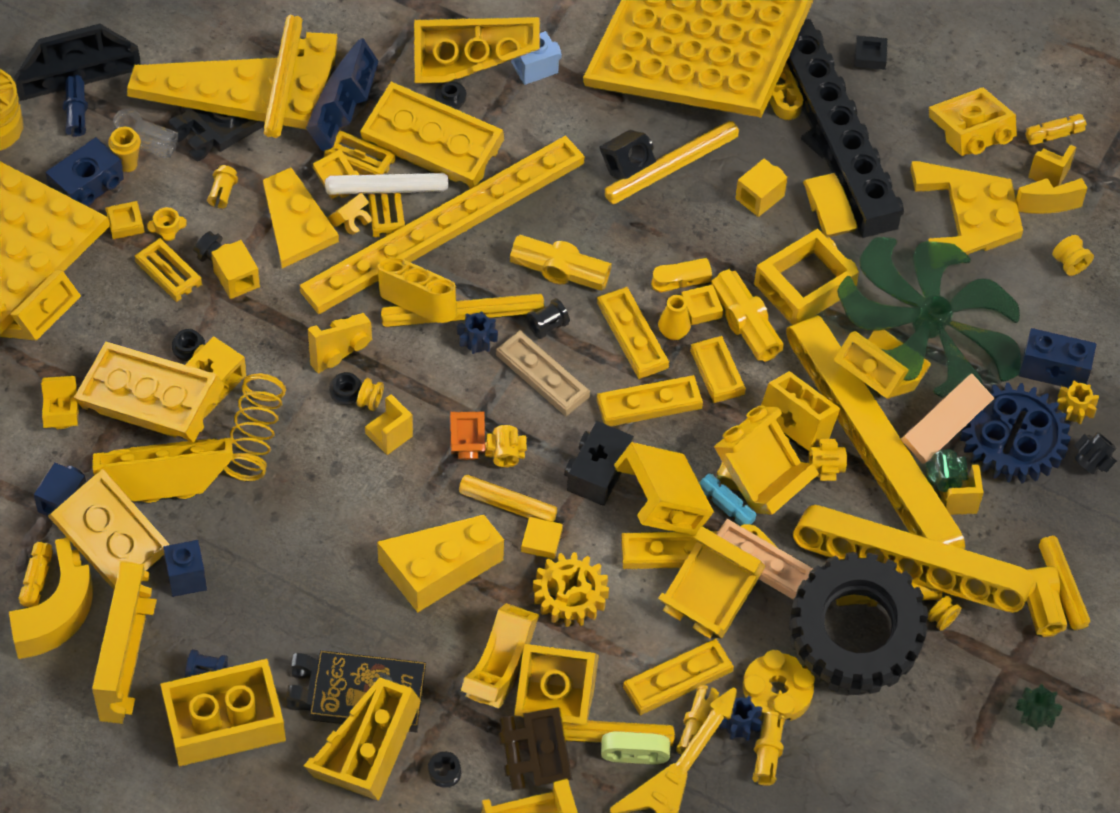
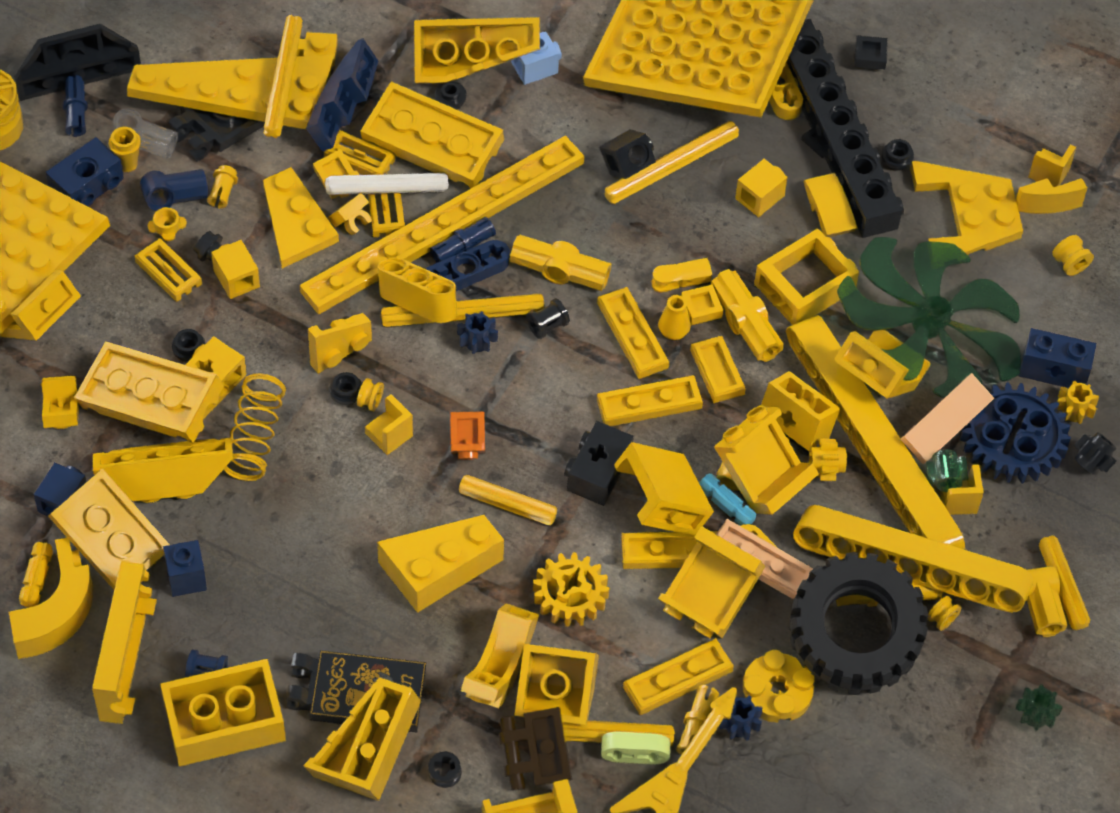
yellow tile [105,201,145,239] -> none
yellow gear [485,425,527,468] -> none
tan tile [496,331,590,417] -> none
yellow tile [521,517,563,559] -> none
yellow pin [752,711,785,786] -> none
yellow plate [929,87,1017,156] -> none
yellow axle [1025,114,1087,145] -> none
none -> dark blue piece [140,169,208,211]
none -> dark blue beam [426,240,510,291]
none -> dark blue pin [430,217,496,263]
none -> black plate [882,139,914,169]

